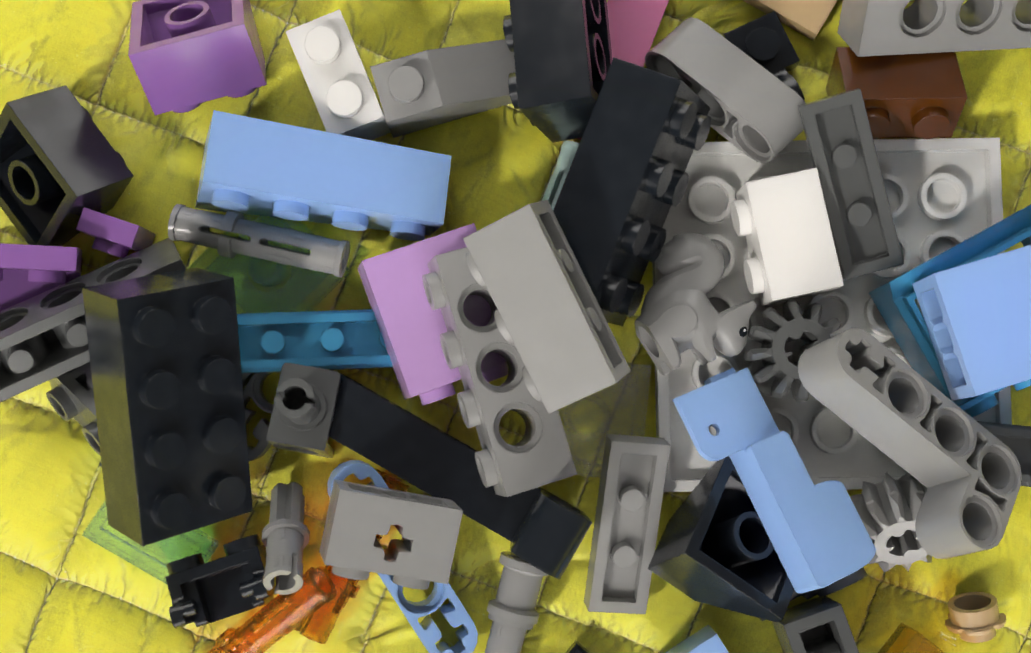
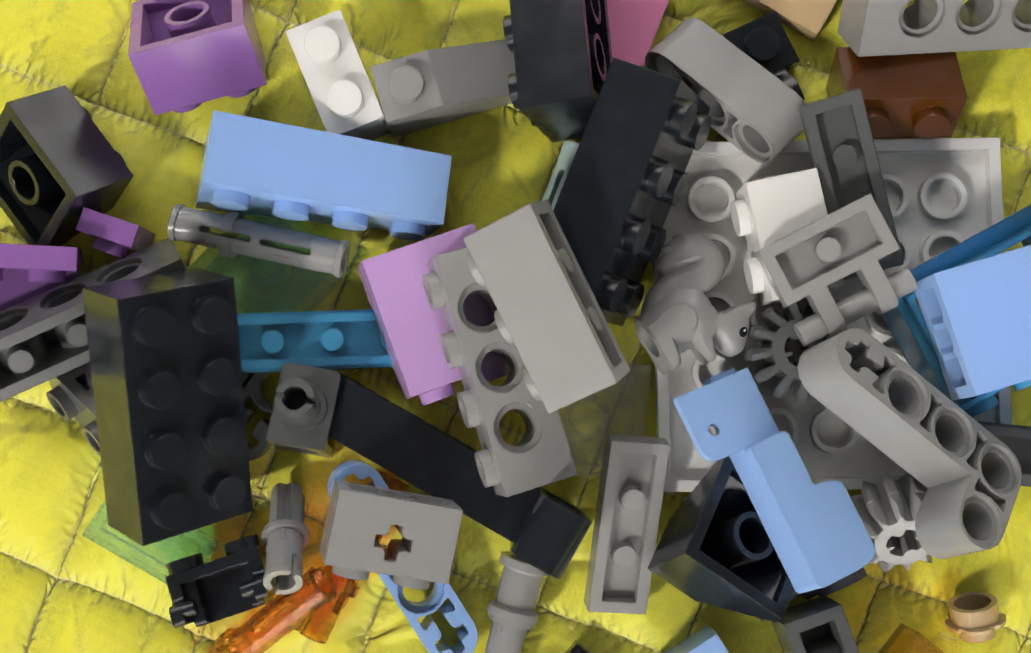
none -> light grey plate [755,193,918,346]

